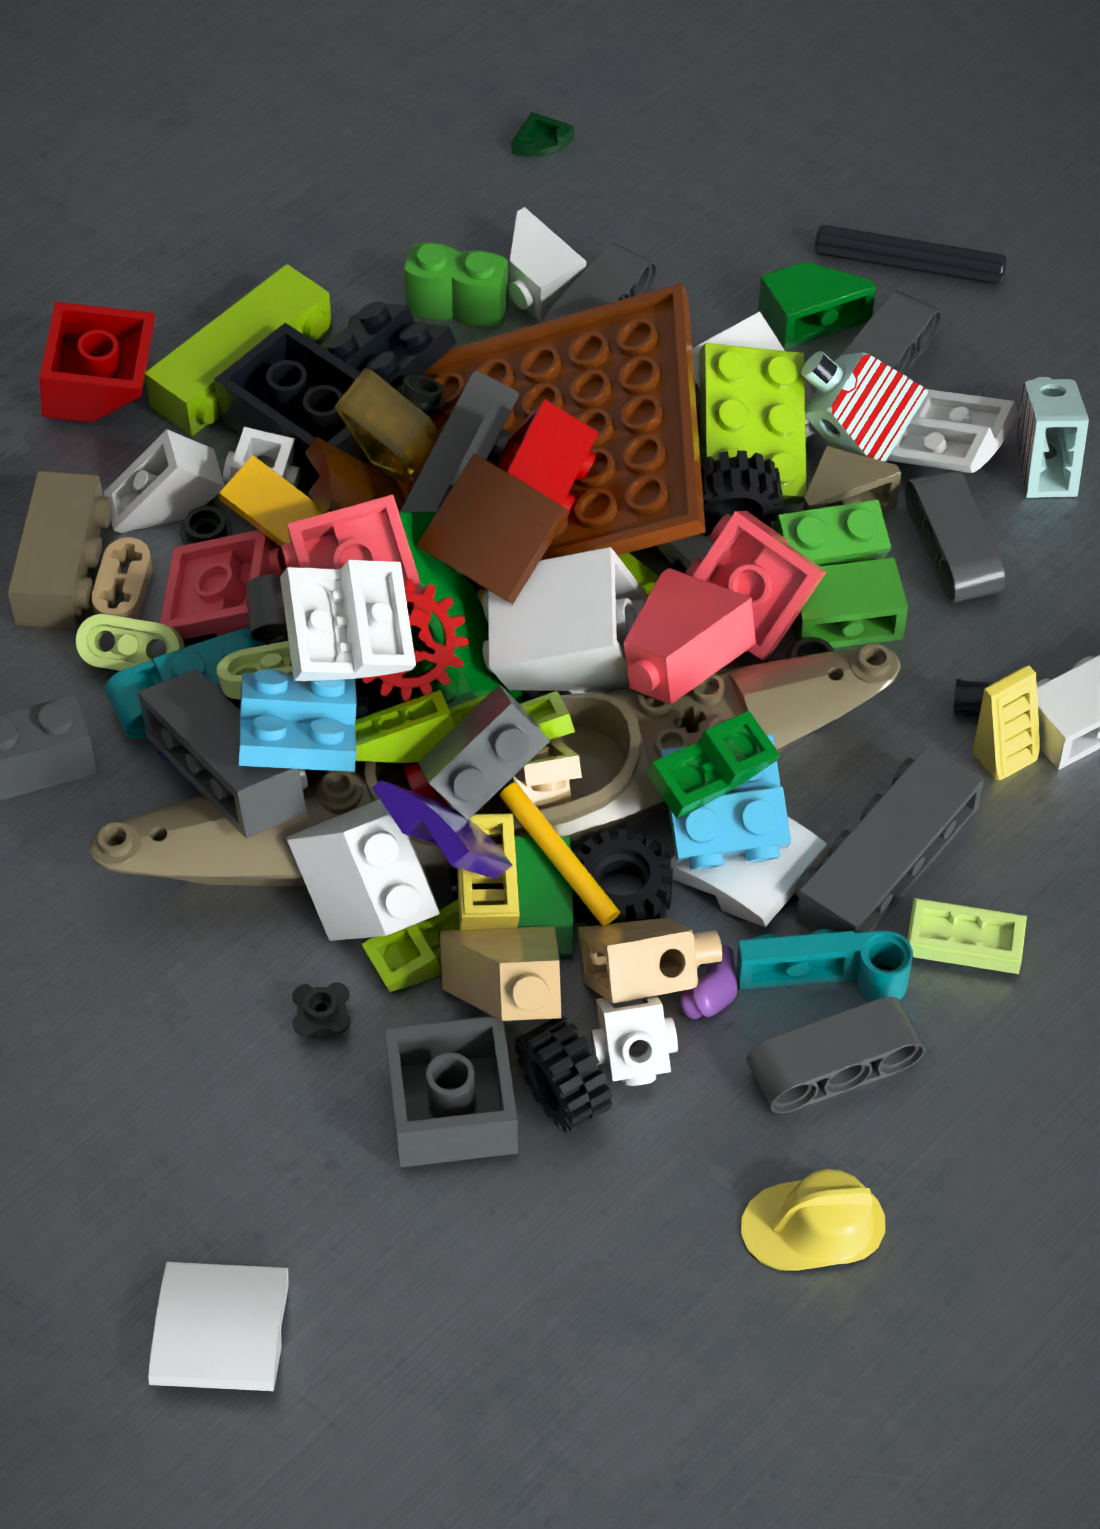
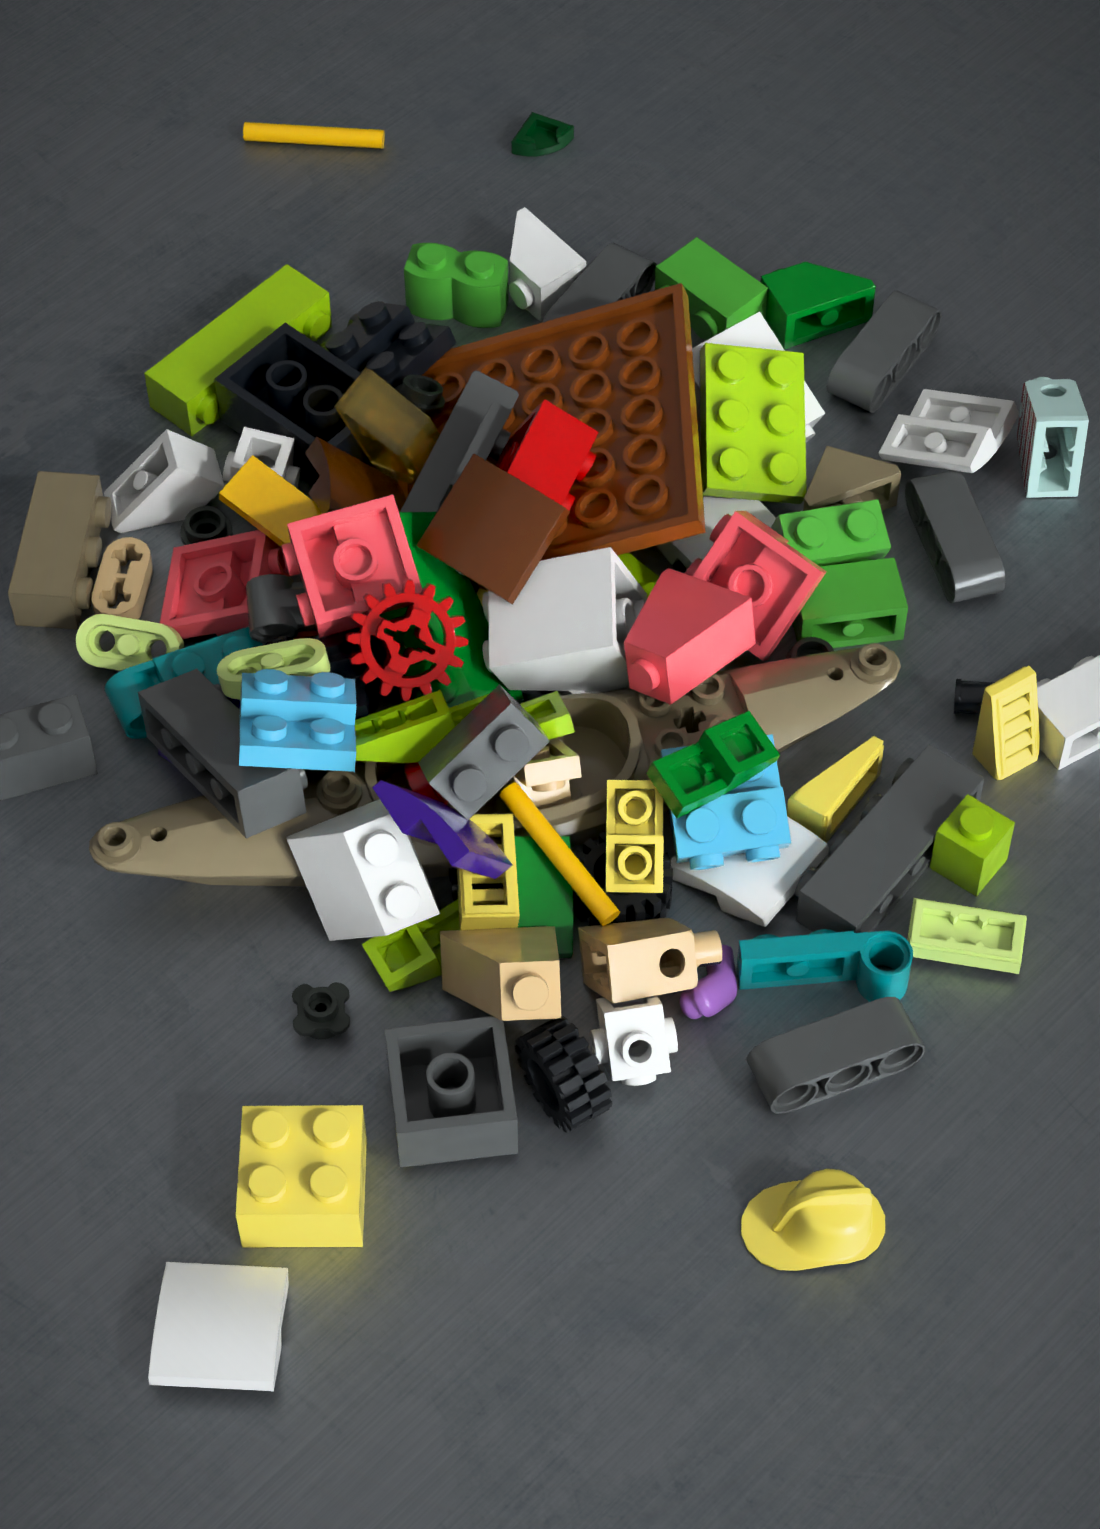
red slope [39,301,155,423] -> none
white slope [280,560,416,681] -> none
black tyre [701,450,784,537] -> none
light aqua torso [801,351,928,462] -> none
black axle [815,225,1007,284] -> none
none -> light yellow brick [236,1105,367,1248]
none -> yellow bar [243,122,385,149]
none -> light yellow slope [606,780,664,893]
none -> bright green brick [655,237,768,340]
none -> light yellow slope [787,736,884,843]
none -> lime brick [930,794,1015,897]

